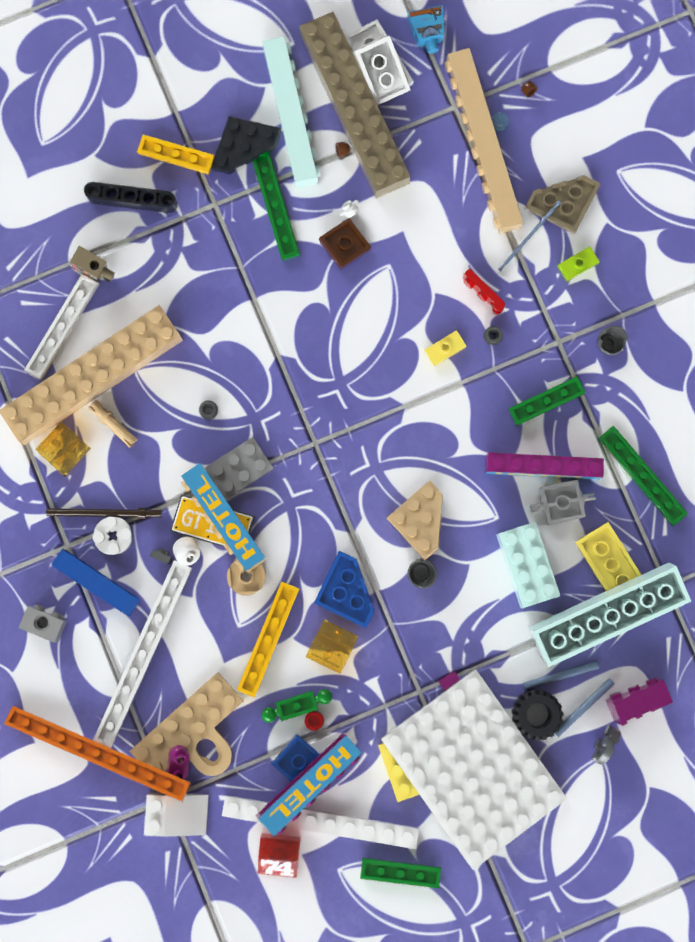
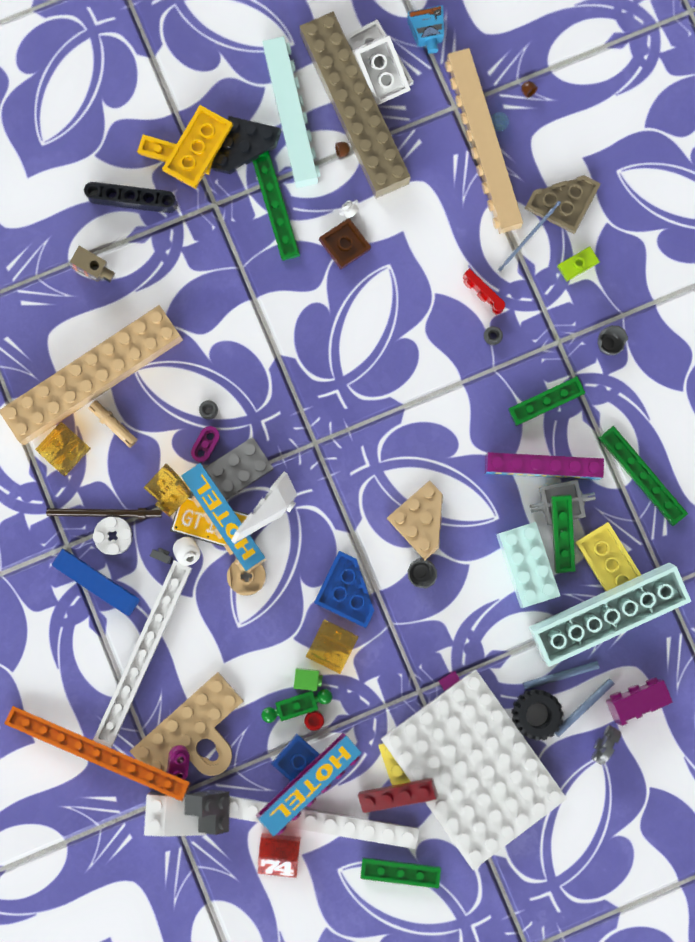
light grey brick [18,604,67,643] -> none
white tile [24,274,99,380] -> none
yellow plate [237,581,299,698] -> none
light yellow plate [424,330,466,366] -> none
none -> clear yellow slope [144,463,191,517]
none -> yellow plate [162,105,233,189]
none -> dark grey brick [184,790,230,835]
none -> magenta plate [191,426,220,463]
none -> white wedge [231,472,297,543]
none -> bright green brick [294,668,323,691]
none -> dark red plate [358,778,438,813]
none -> green plate [551,494,576,573]

